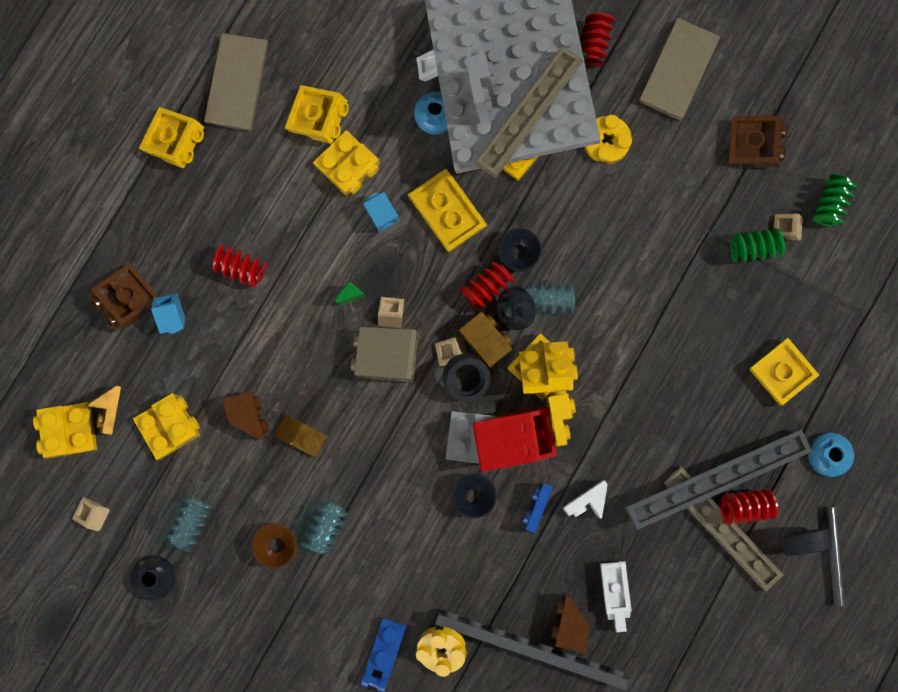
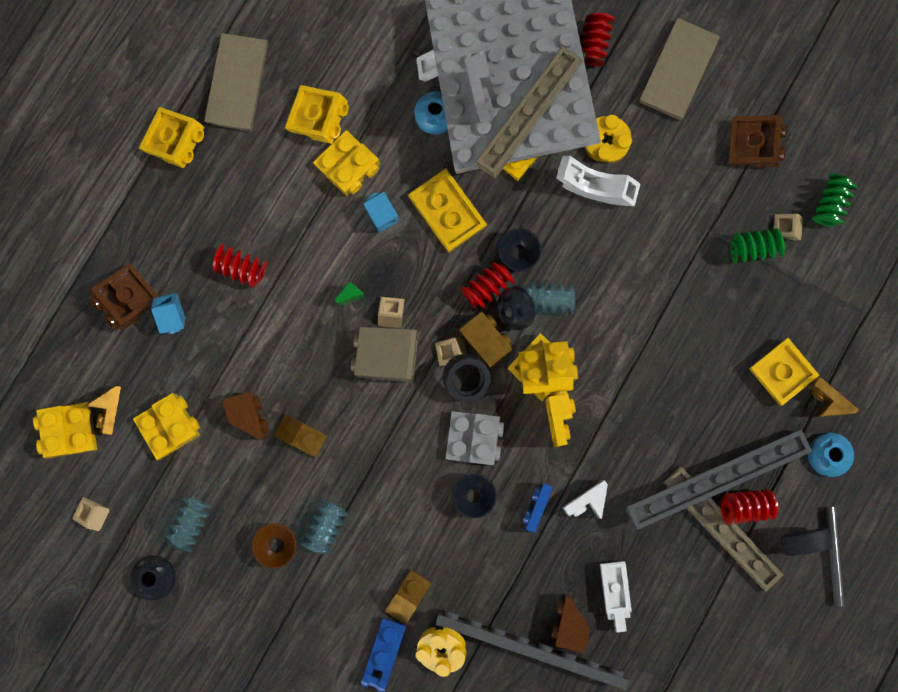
red slope [472,407,557,472] -> none
none -> pearl gold slope [385,569,432,625]
none -> white arch [556,156,640,206]
none -> pearl gold slope [808,378,859,417]

